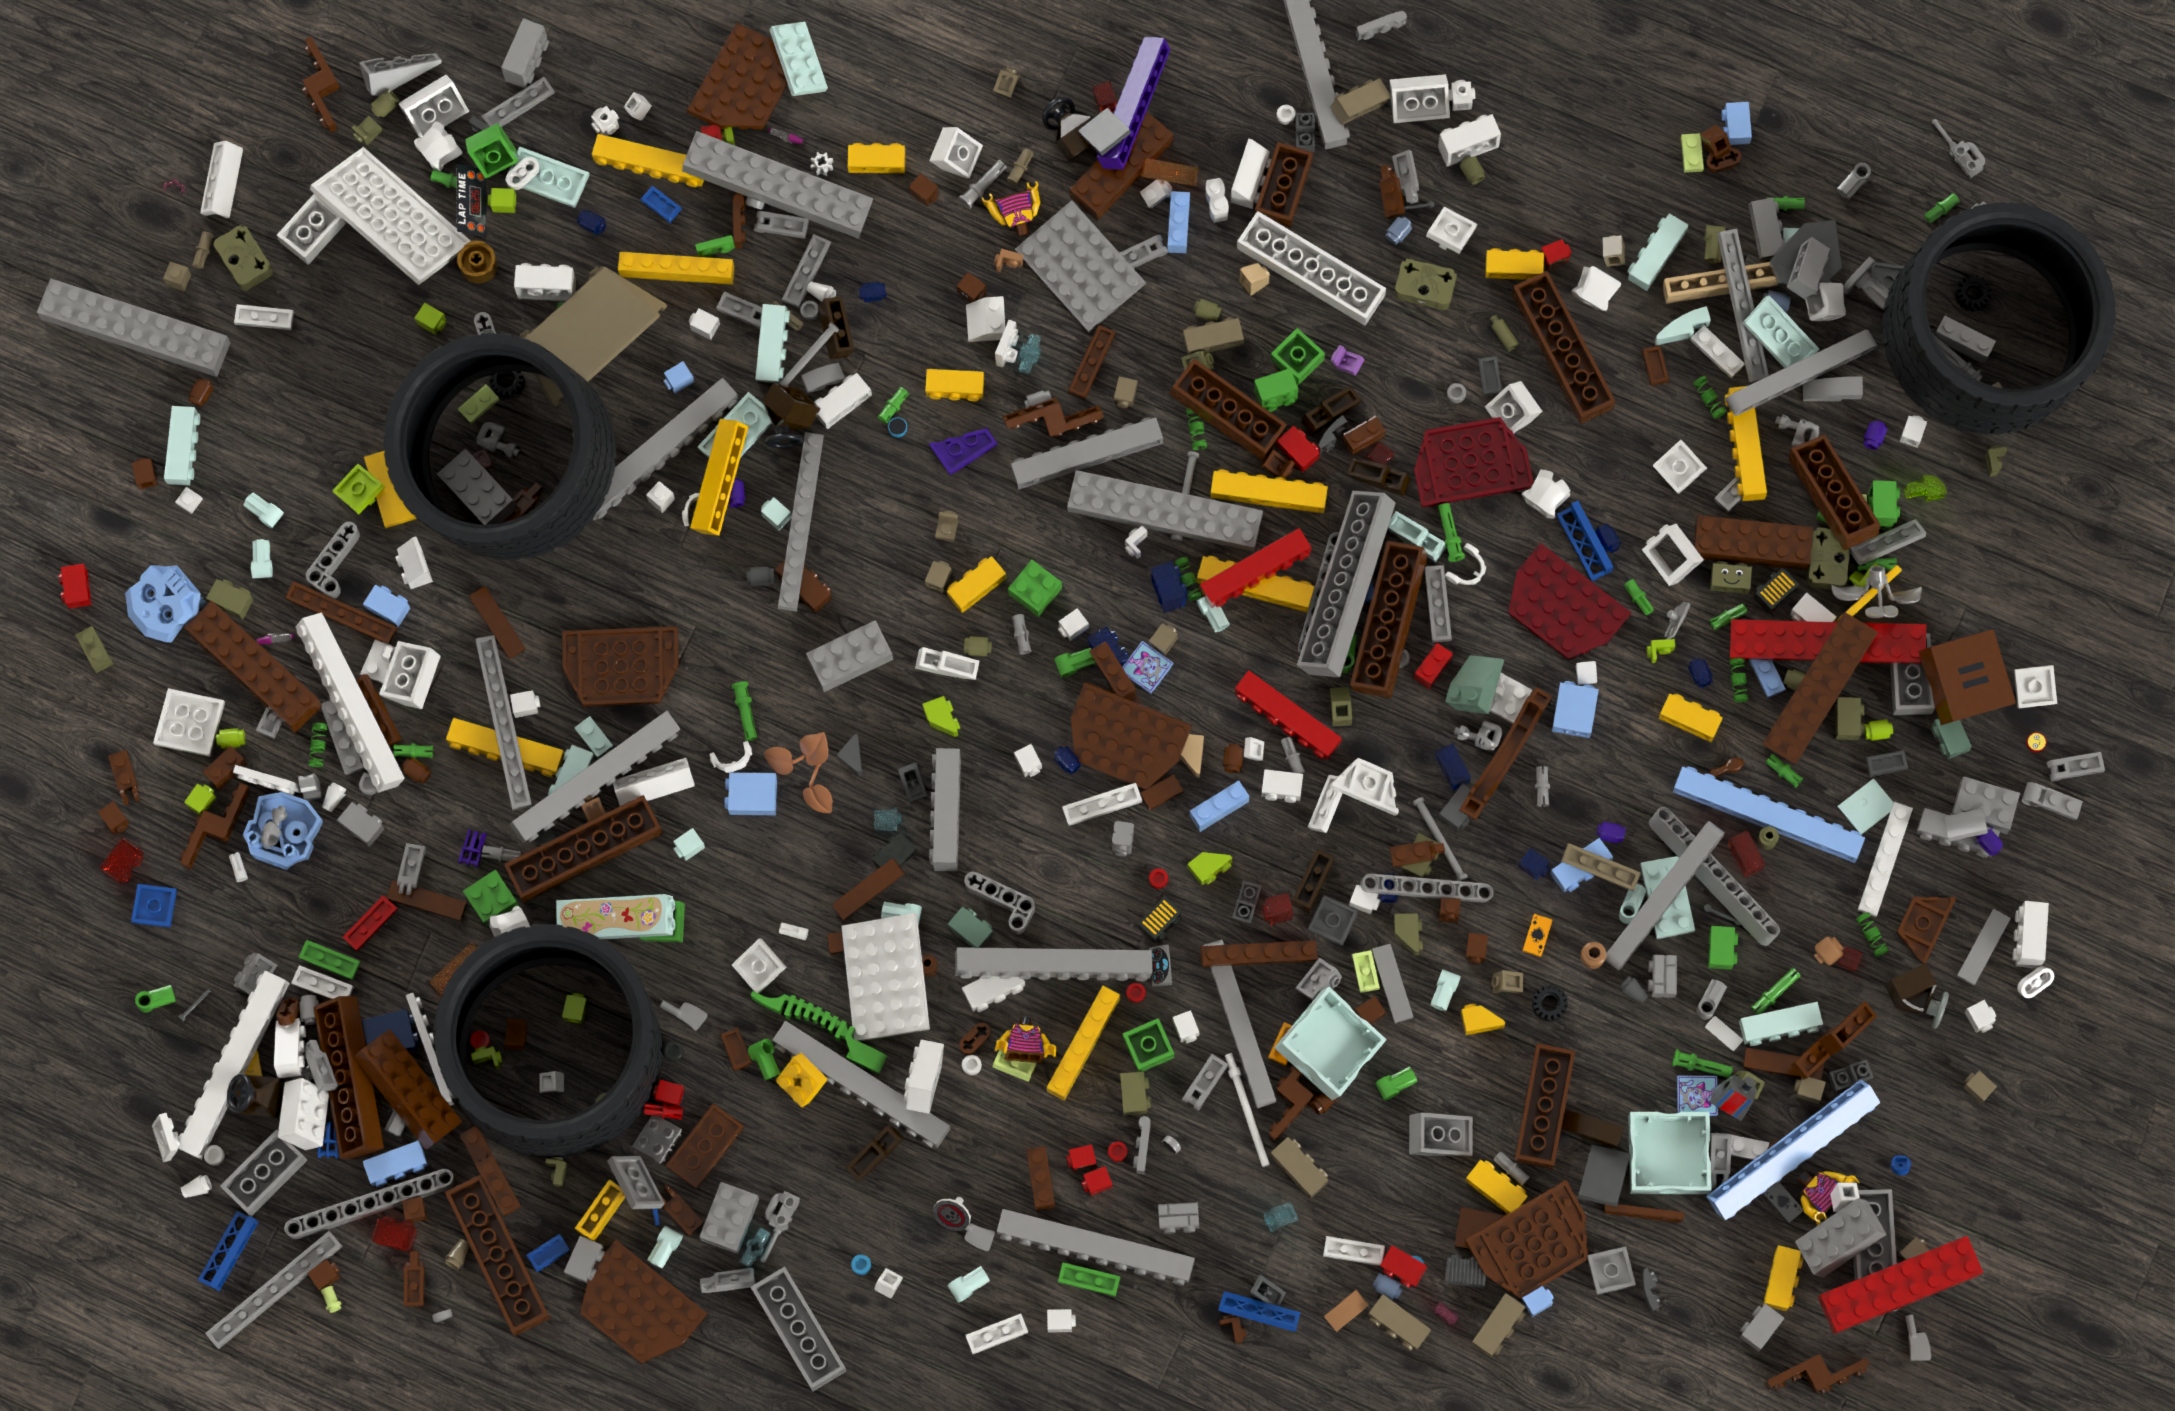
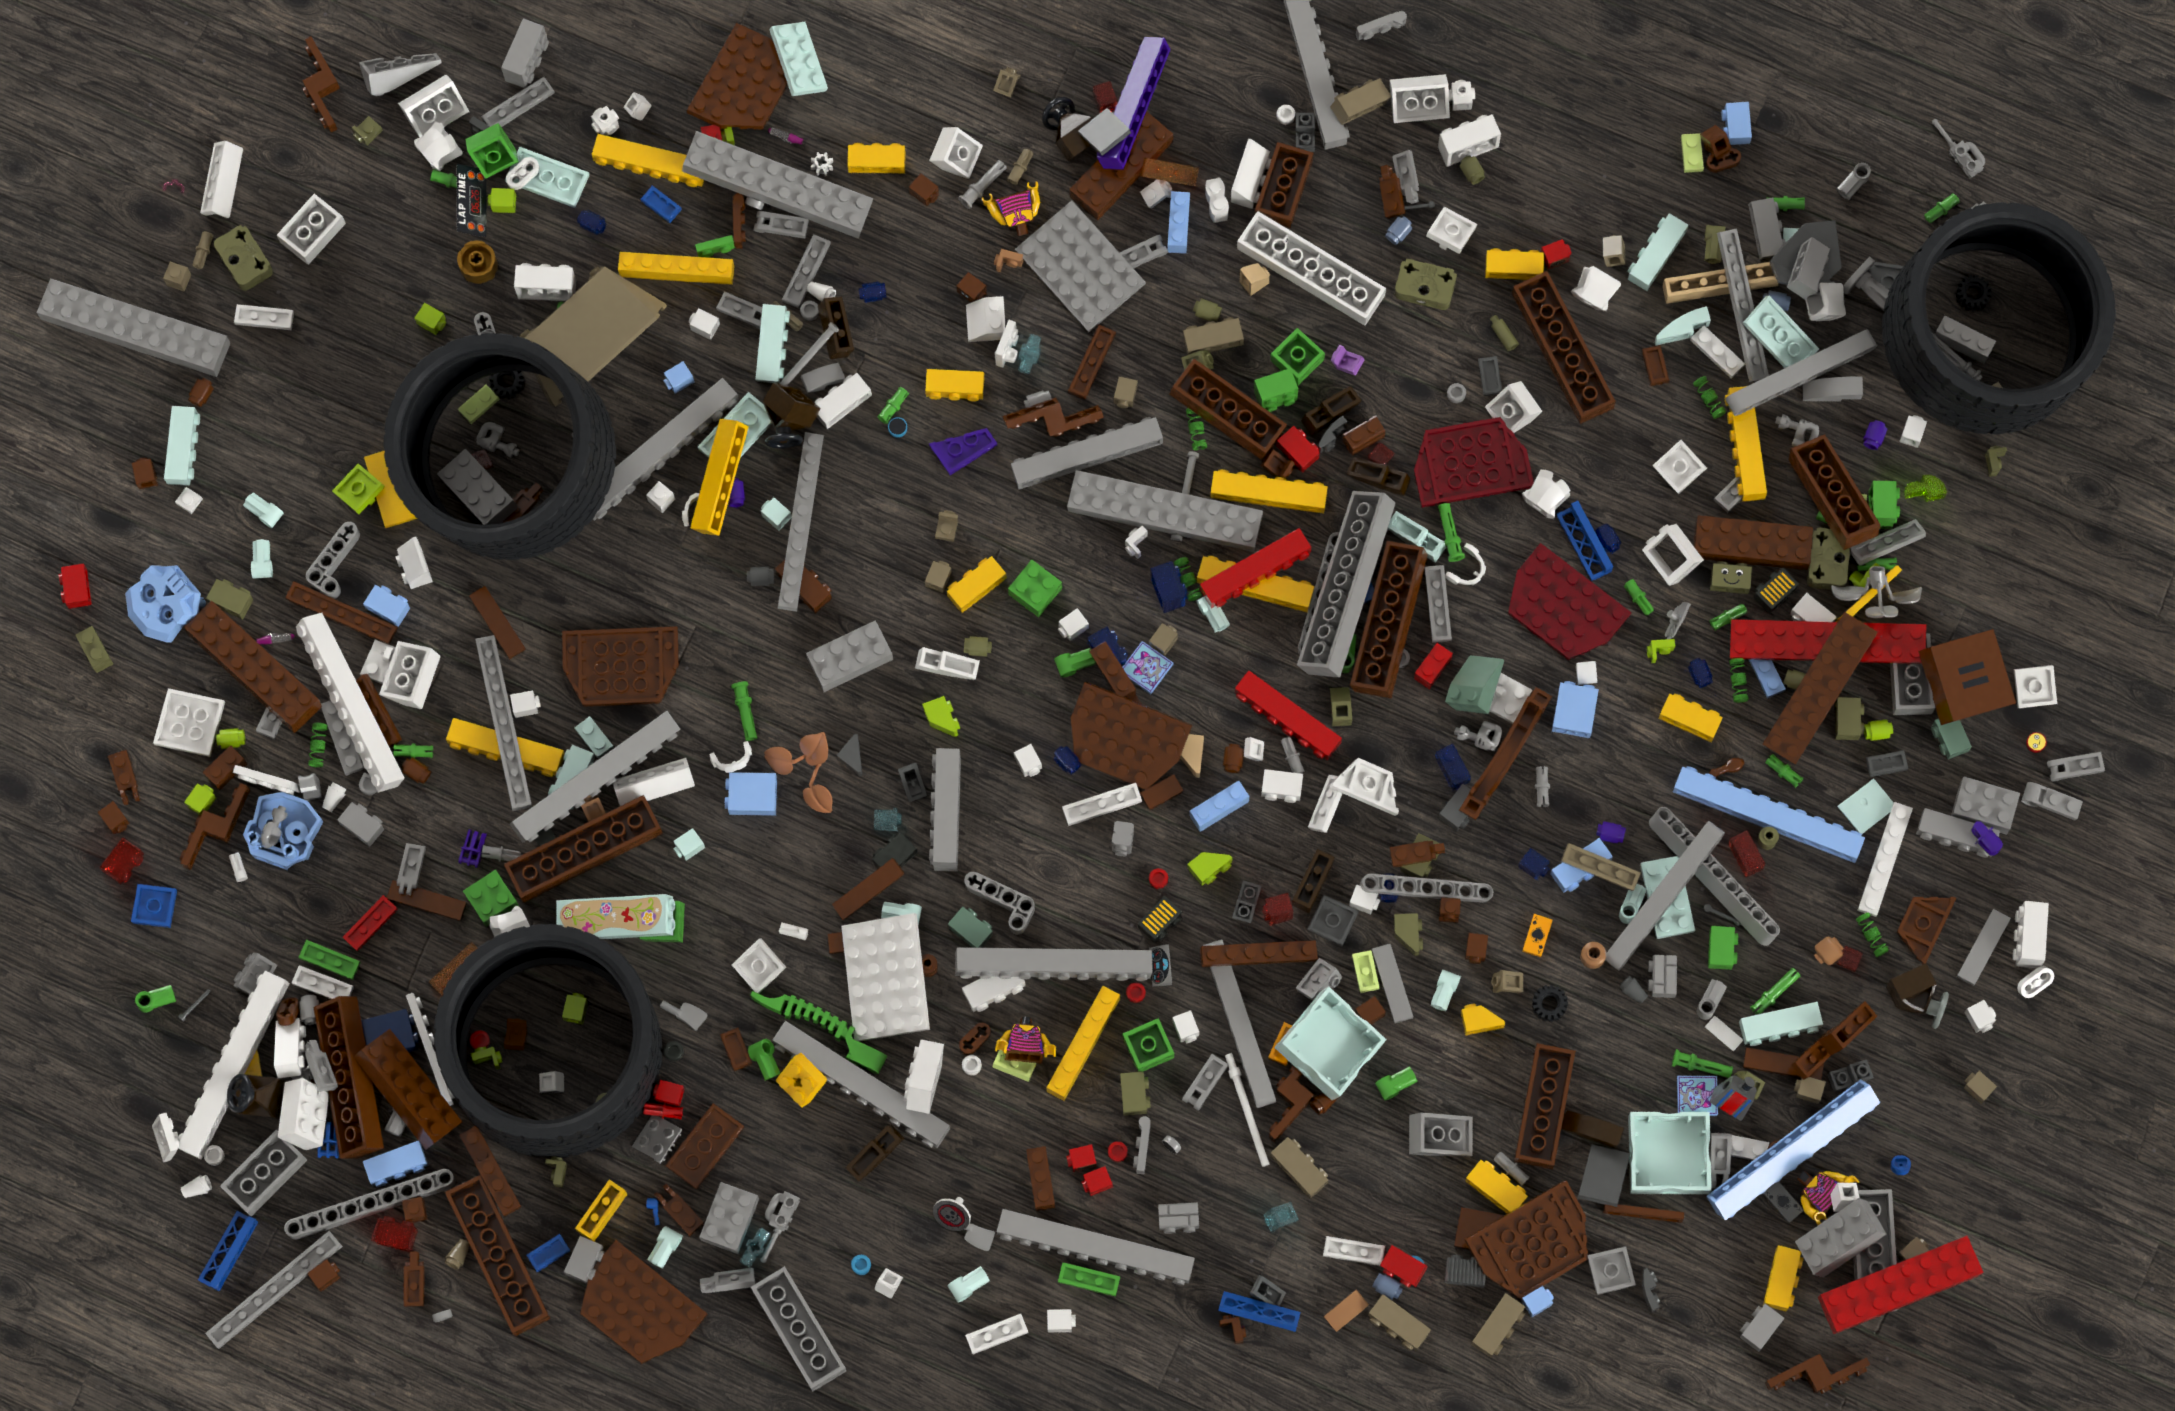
white plate [310,147,470,285] -> none
yellowish green pin [321,1286,341,1313] -> none
olive brick [371,90,399,117] -> none
light grey plate [607,1156,665,1209] -> none
light grey pin [1012,614,1031,655] -> none
light grey bar [1413,797,1468,881] -> none
clear pink pin [1433,1302,1459,1326] -> none
light grey piece [1905,1315,1931,1361] -> none
light grey slope [1944,808,1988,841] -> none

